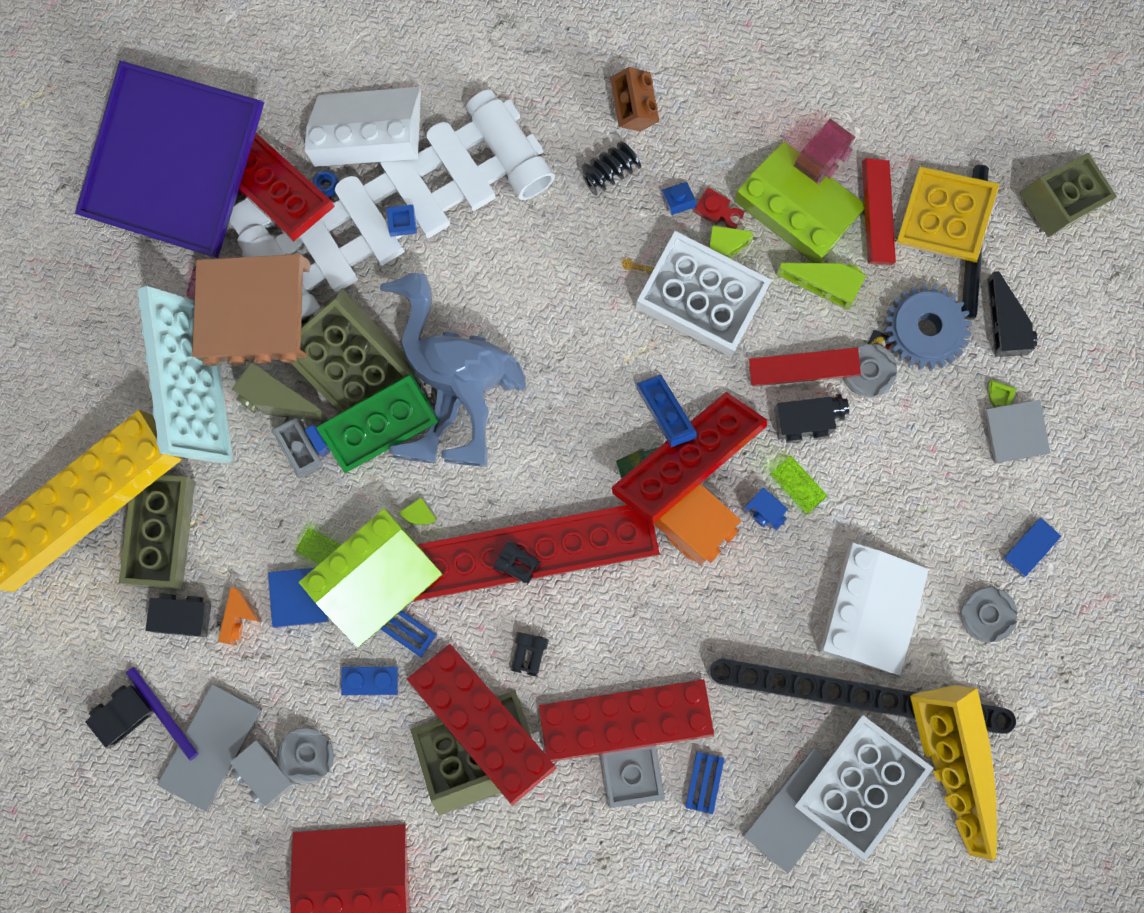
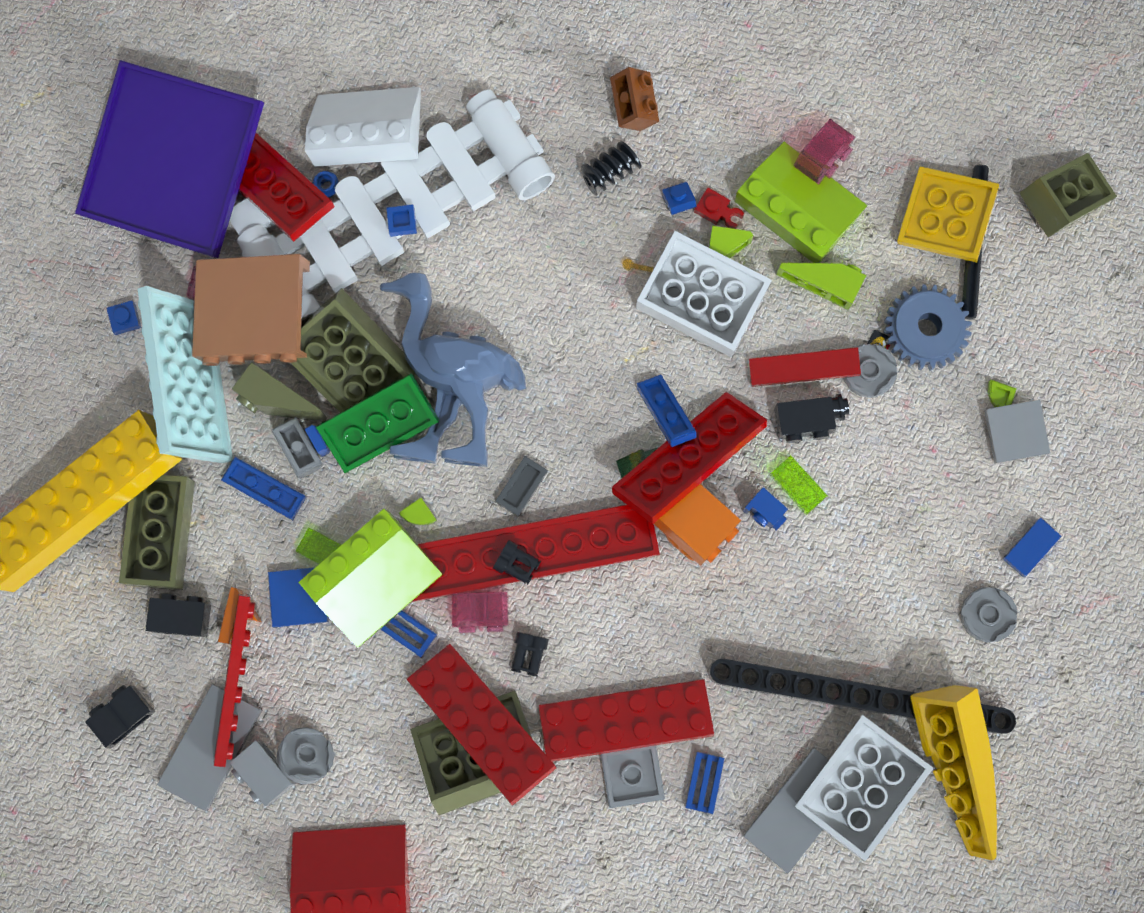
dark purple bar [126,667,199,761] -> none
blue plate [341,667,399,695] -> none
white slope [819,543,929,676] -> none
red tile [862,158,896,265] -> none
black slope [987,271,1038,357] -> none
none -> blue plate [106,300,142,335]
none -> red plate [213,594,255,767]
none -> blue tile [221,457,307,521]
none -> clear pink brick [452,592,510,633]
none -> dark grey tile [495,456,548,517]

